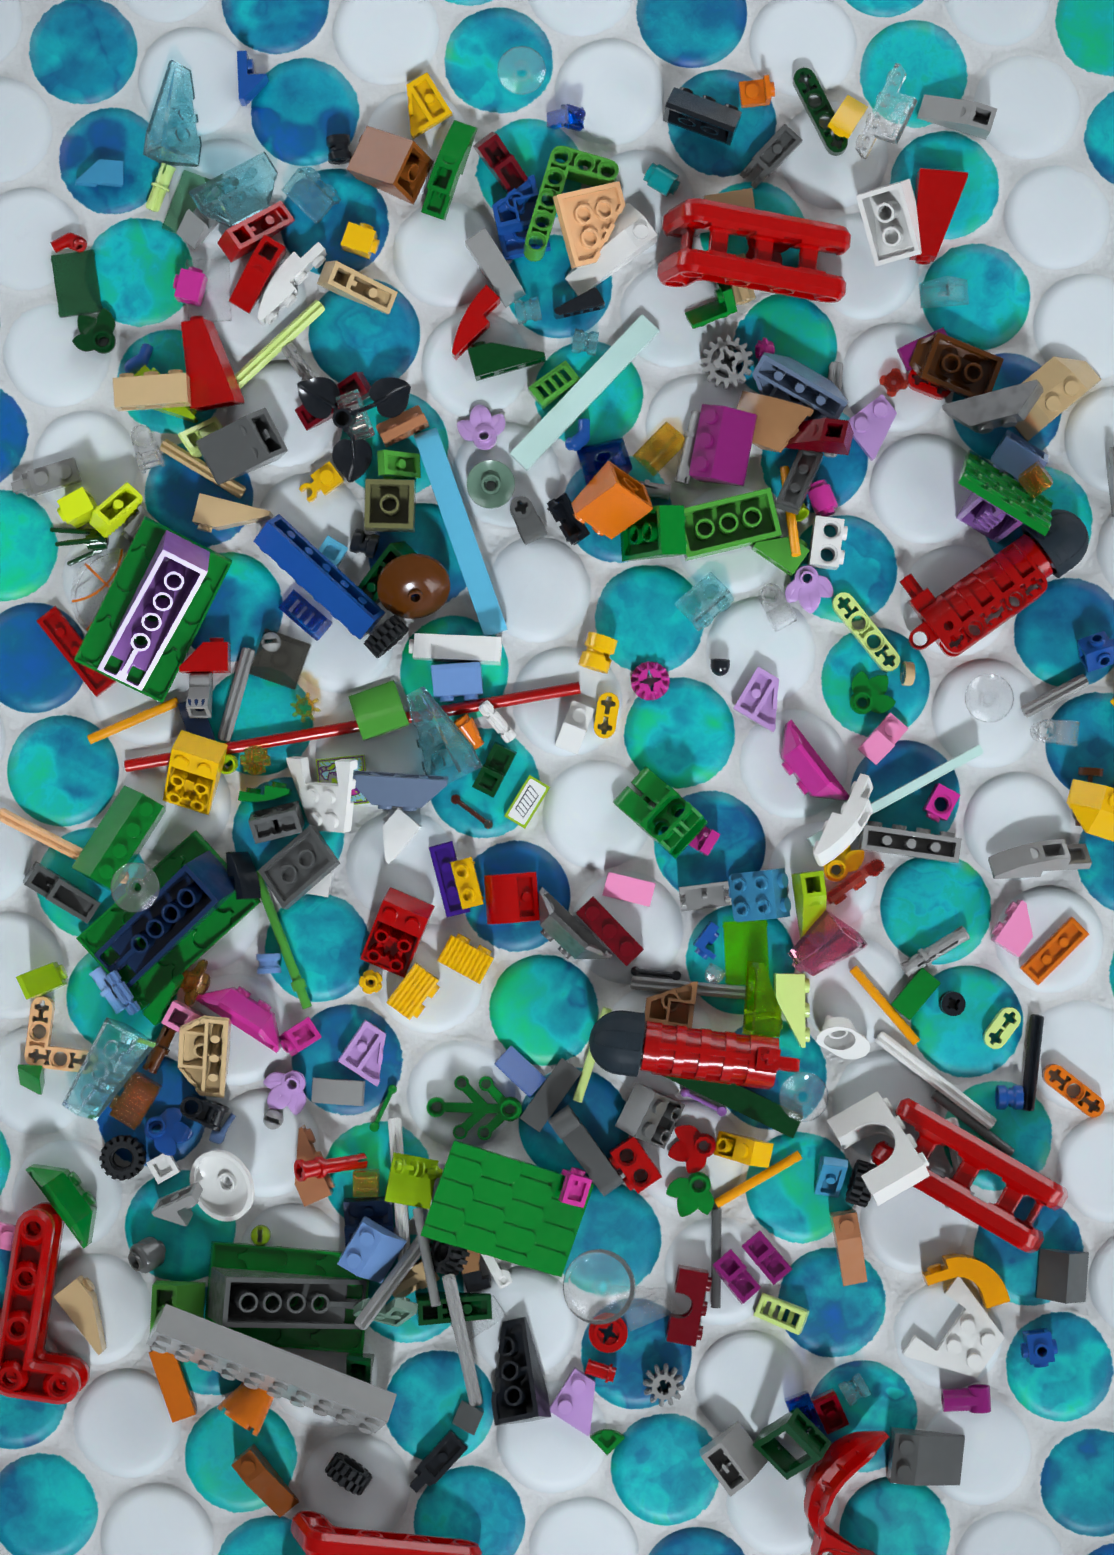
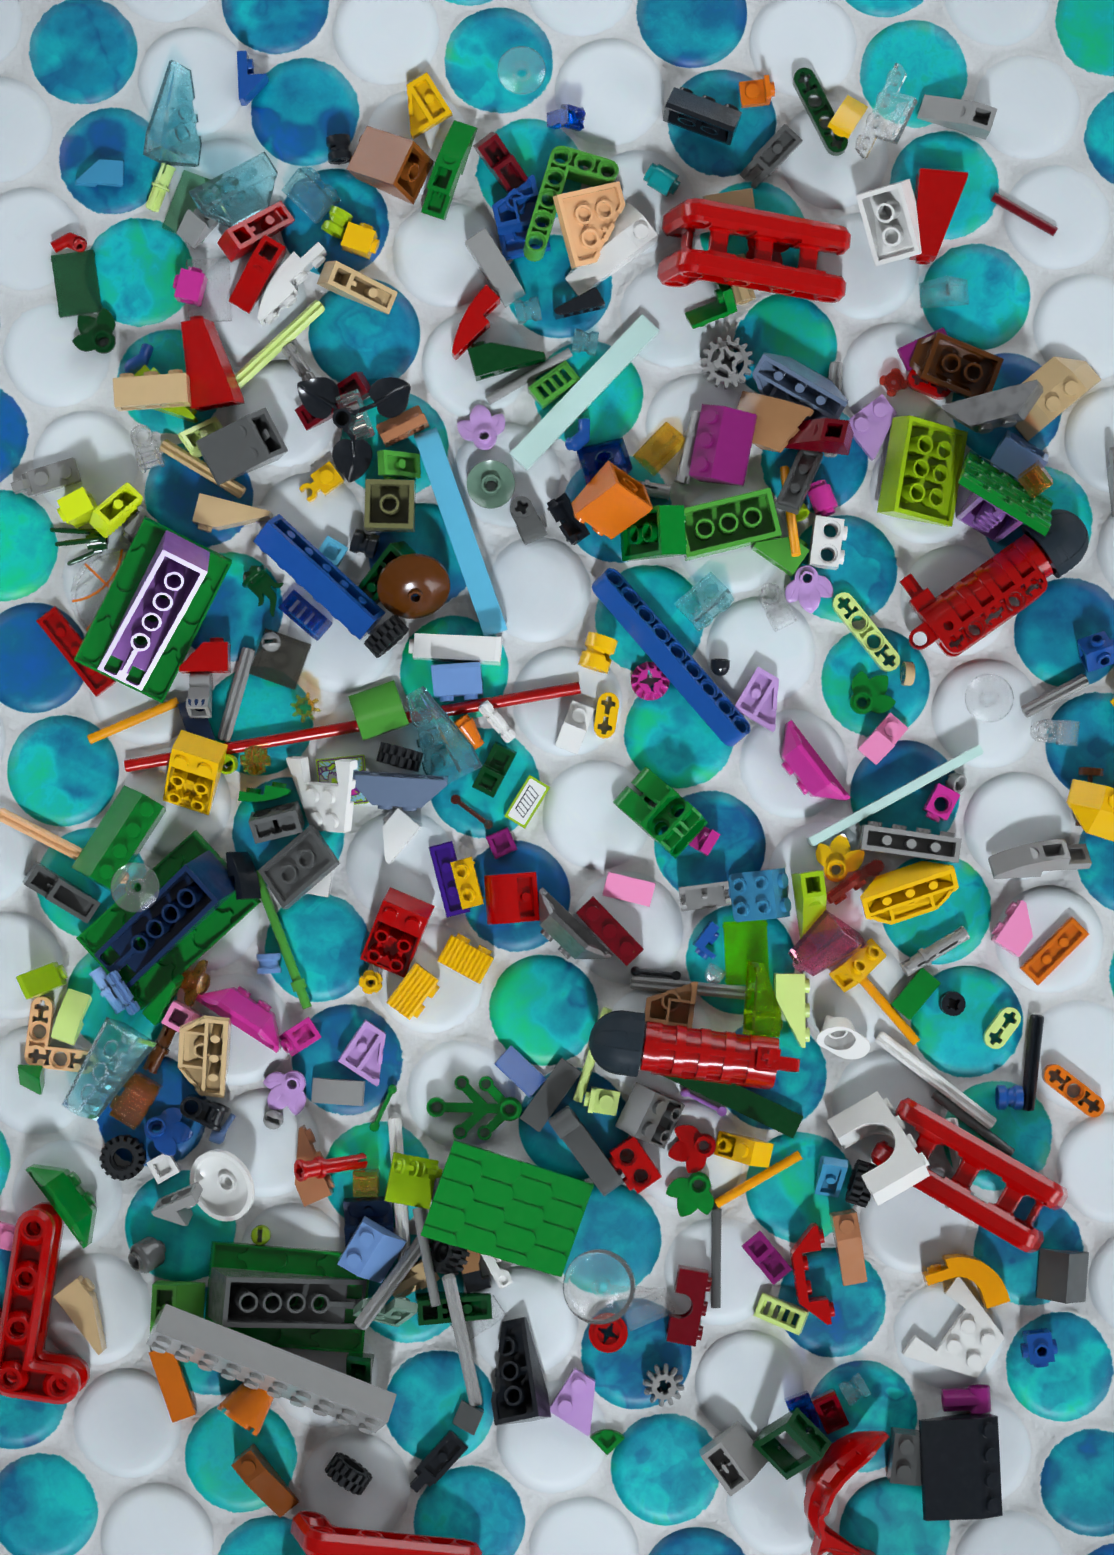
dark pink bracket [558,1167,592,1208] -> none
red pin [584,1359,617,1383] -> none
magenta slope [712,1249,761,1304] -> none
dark pink plate [755,338,775,361] -> none
clear dish [779,1072,828,1122] -> none
white slope [813,773,873,866] -> none
none -> yellowish green slope [51,988,92,1046]
none -> dark green piece [242,565,284,617]
none -> lime wheel [321,206,353,239]
none -> black tyre [376,742,423,772]
none -> light grey bar [485,348,573,405]
none -> magenta tile [486,827,518,859]
none -> yellowish green bracket [583,1086,620,1116]
none -> blue beam [592,568,751,747]
none -> red slope [790,1223,835,1325]
none -> yellow bracket [829,938,886,992]
none -> yellow wedge [860,861,959,925]
none -> lime slope [877,415,968,527]
none -> black slope [919,1413,1003,1521]
none -> light grey hinge [945,773,967,794]
none -> dark red bar [991,192,1058,236]

